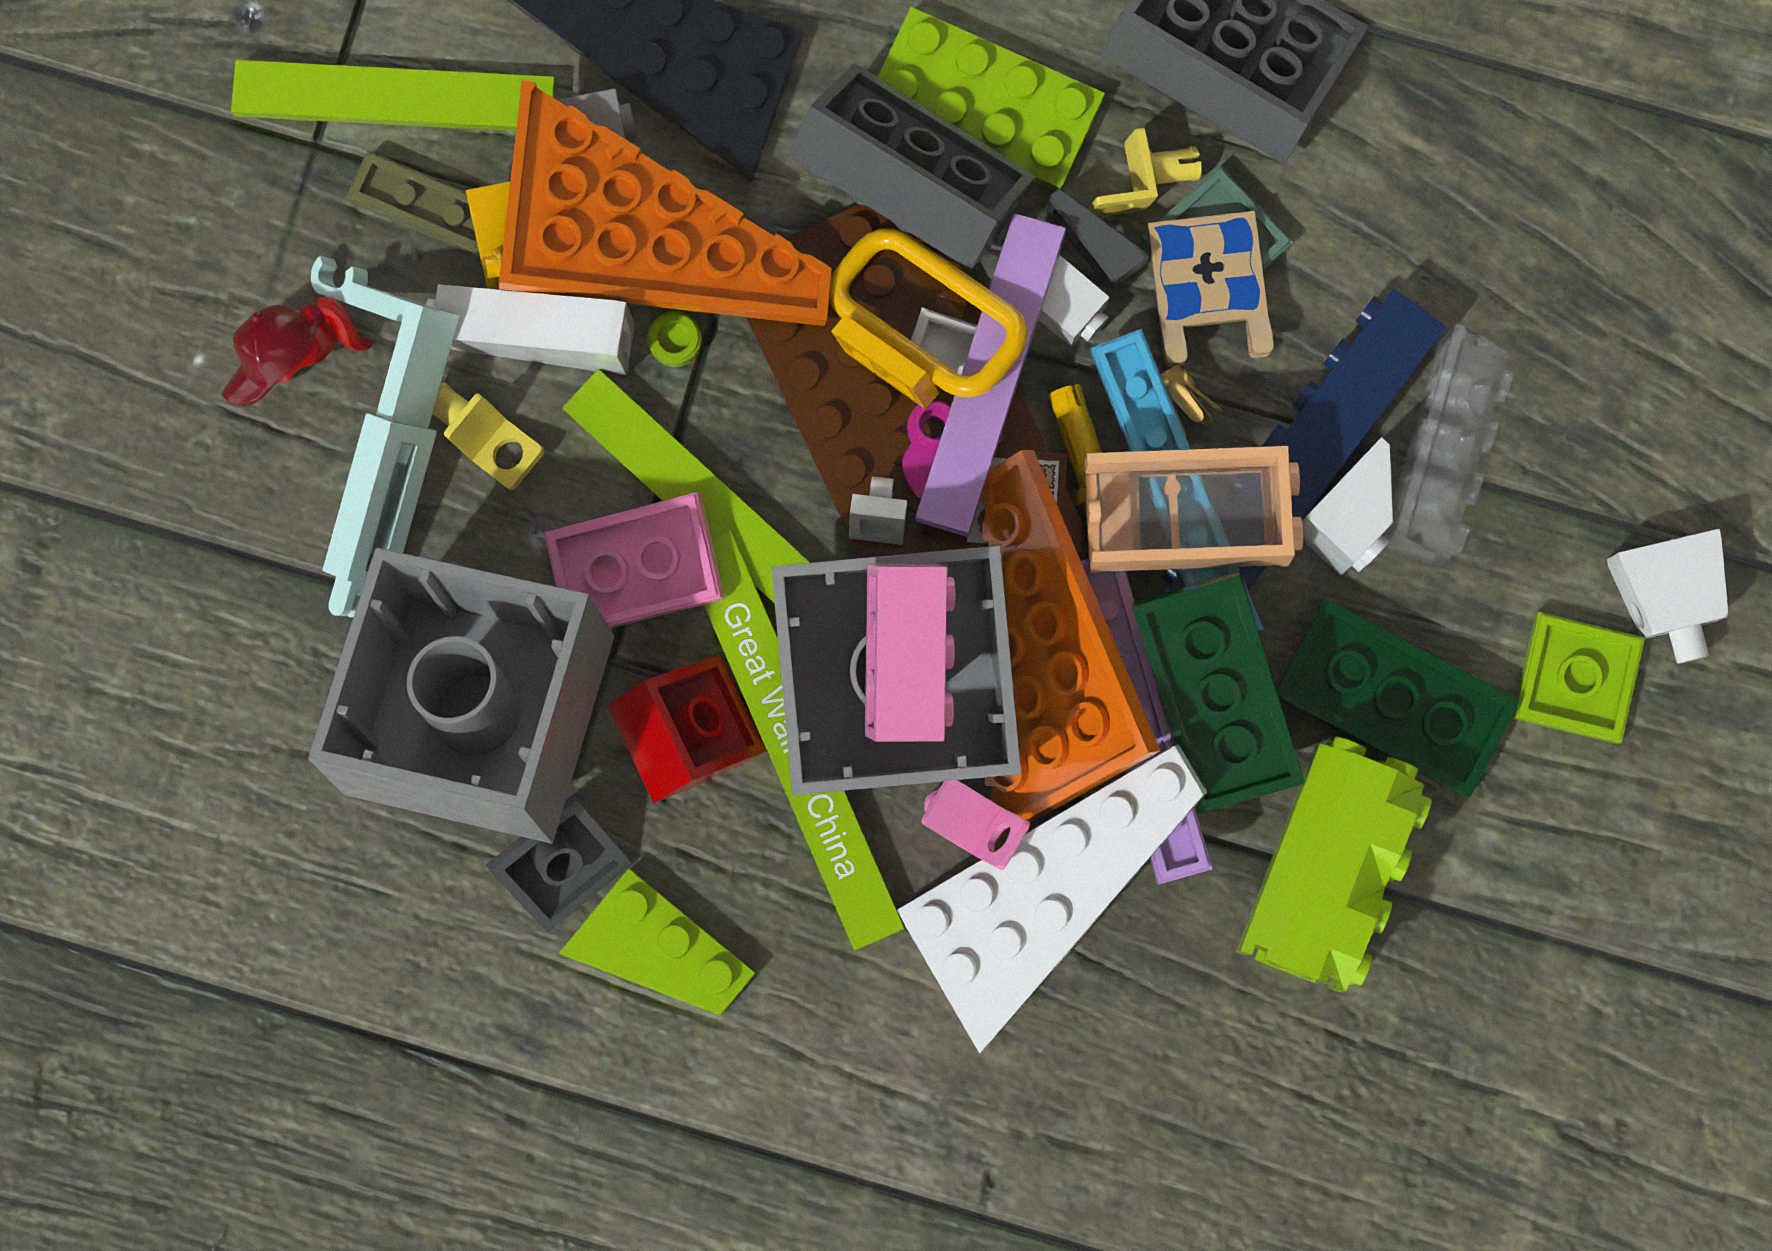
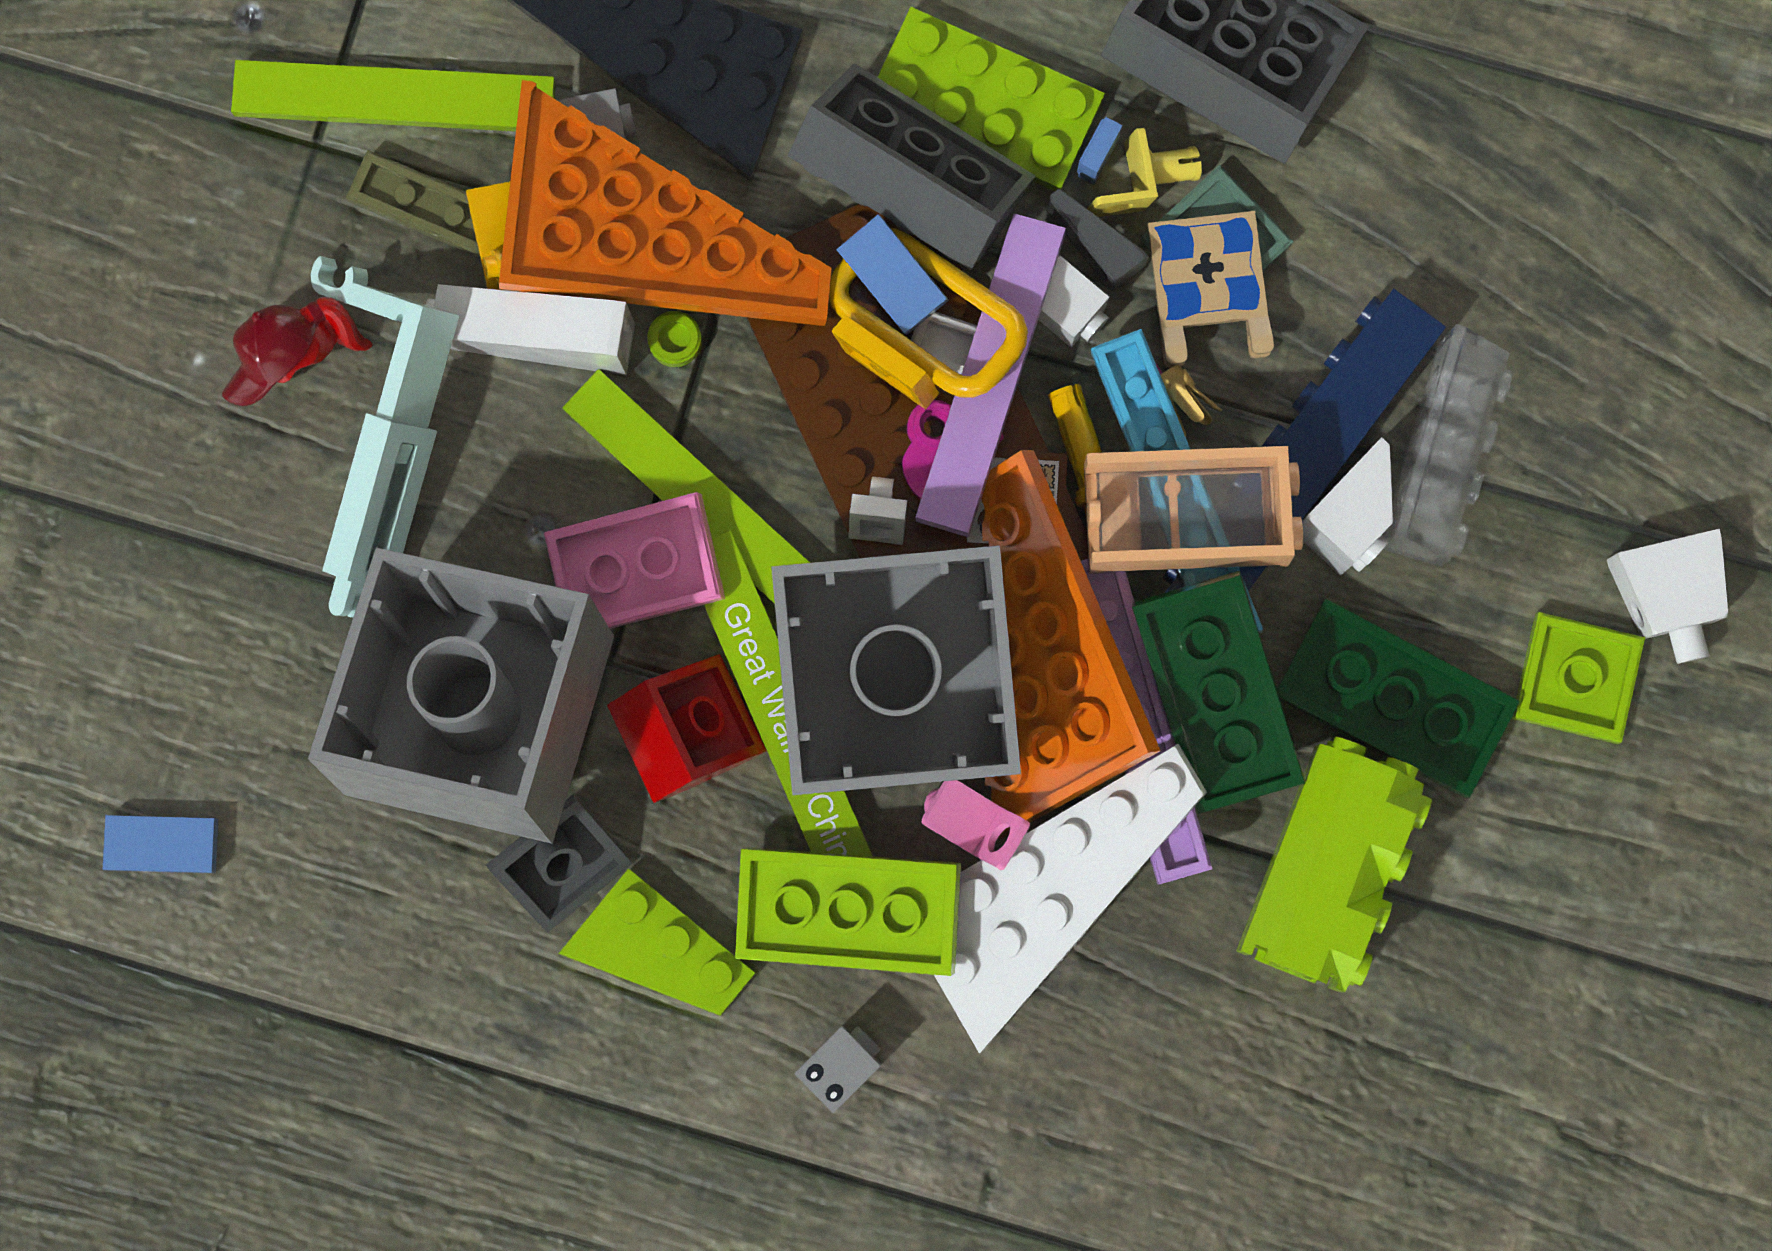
light yellow bracket [432,382,544,490] -> none
bright pink brick [865,564,956,742] -> none
none -> medium blue tile [103,815,218,873]
none -> lime plate [735,847,961,976]
none -> light grey brick [794,1025,881,1113]
none -> medium blue tile [836,214,949,335]
none -> medium blue tile [1077,117,1123,185]

